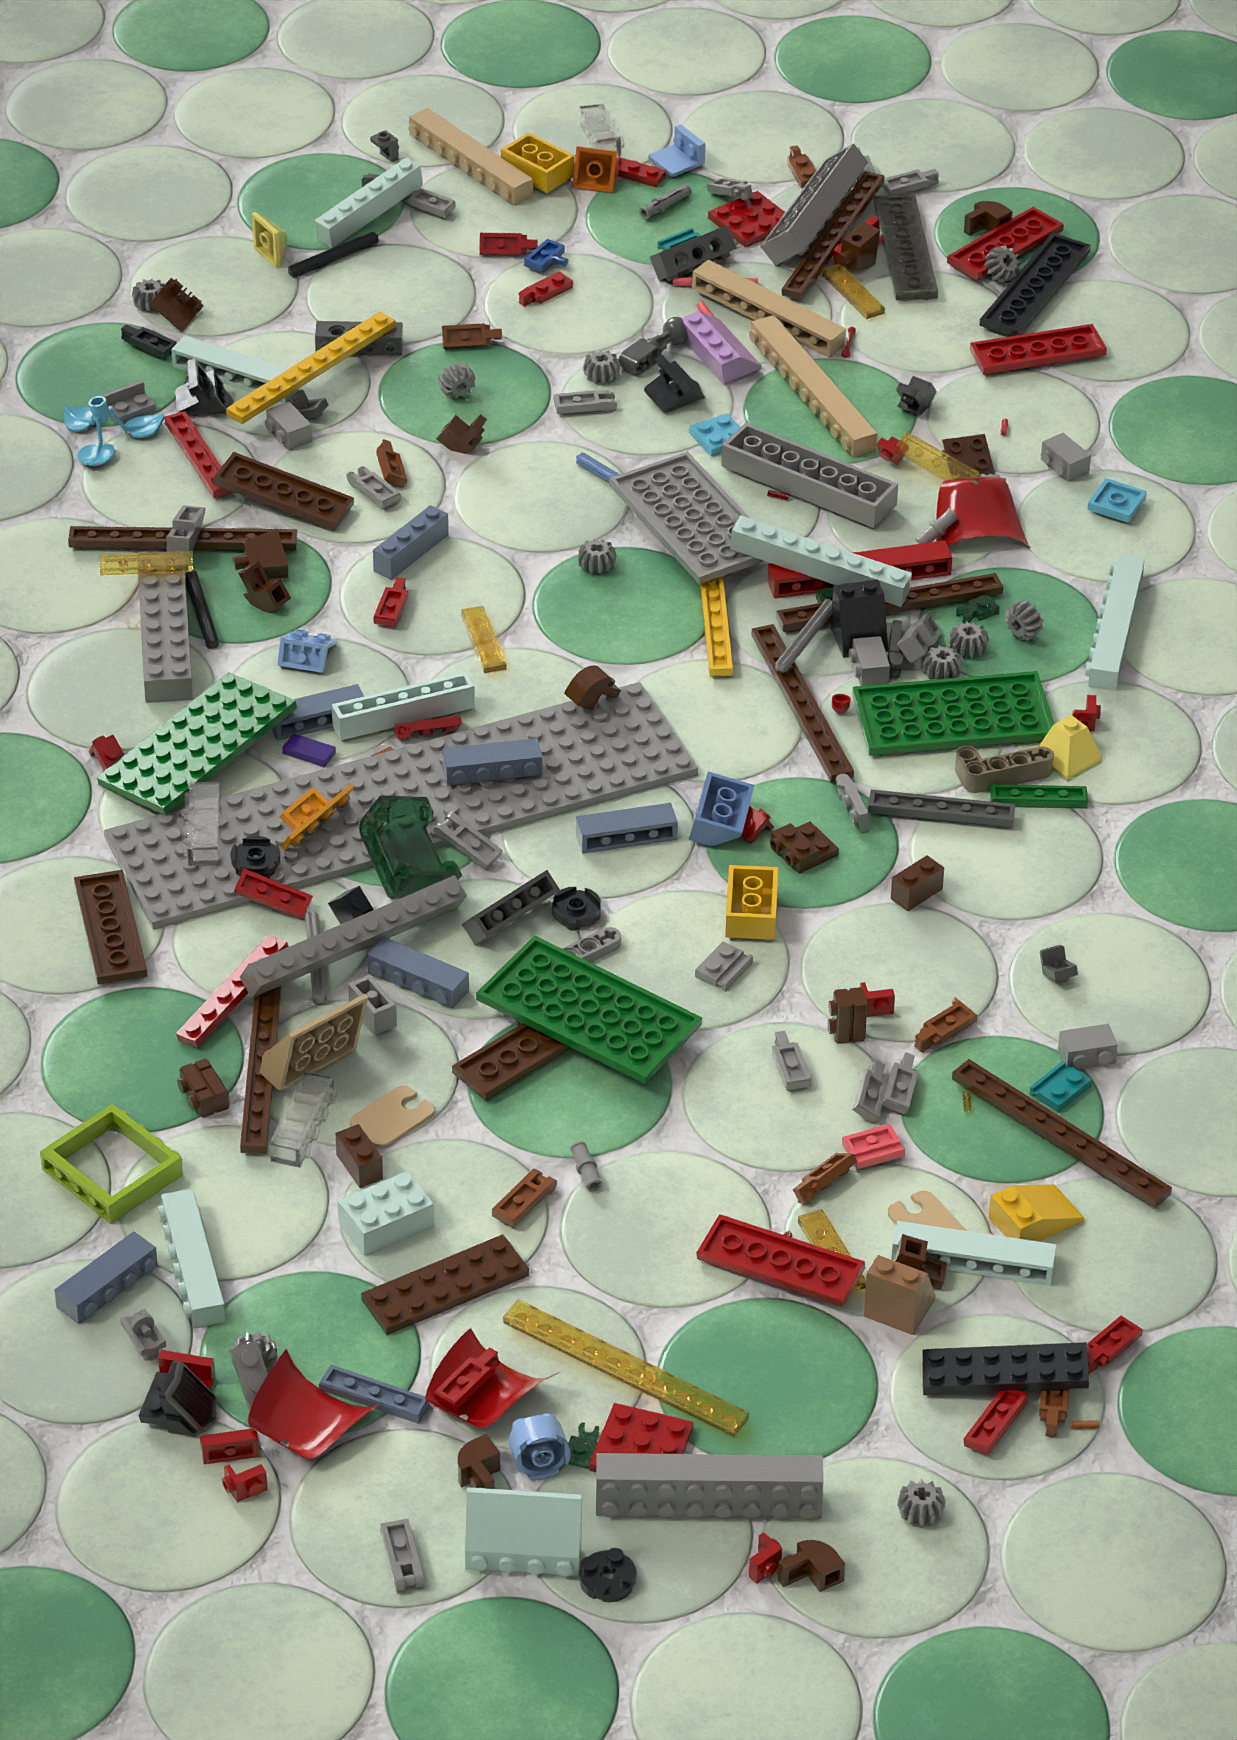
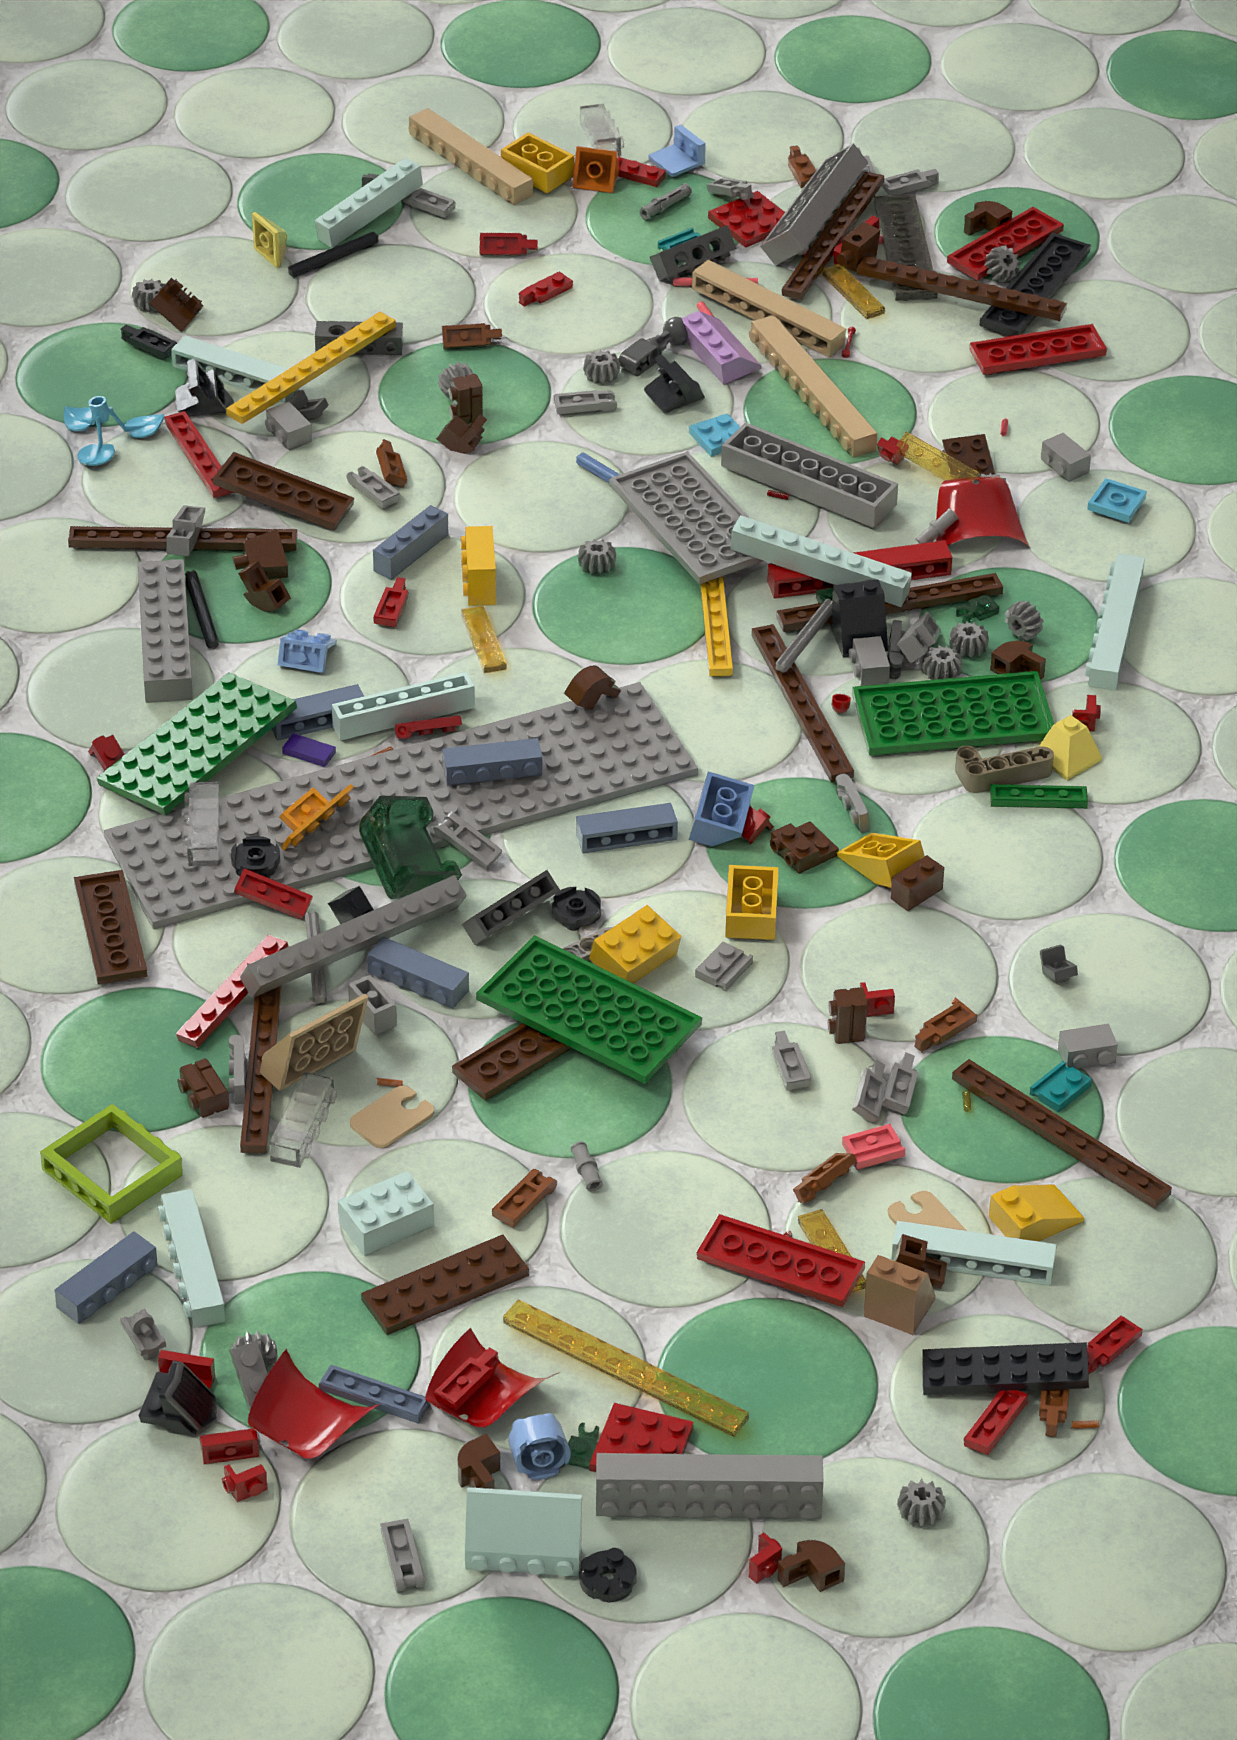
clear yellow tile [100,551,193,575] -> none
light grey bracket [103,380,156,425] -> none
reddish brown brick [335,1124,383,1188] -> none
dark grey bracket [370,130,399,162] -> none
blue plate [524,239,568,273] -> none
dark grey plate [868,789,1016,827] -> none
black brick [896,376,937,415] -> none
none -> light grey plate [228,1035,245,1104]
none -> orange leg [377,1078,403,1087]
none -> reddish brown brick [448,374,483,424]
none -> yellow brick [461,526,496,606]
none -> yellow brick [589,905,682,984]
none -> yellow slope [837,833,925,888]
none -> reddish brown plate [857,256,1067,321]
none -> reddish brown brick [990,641,1046,680]

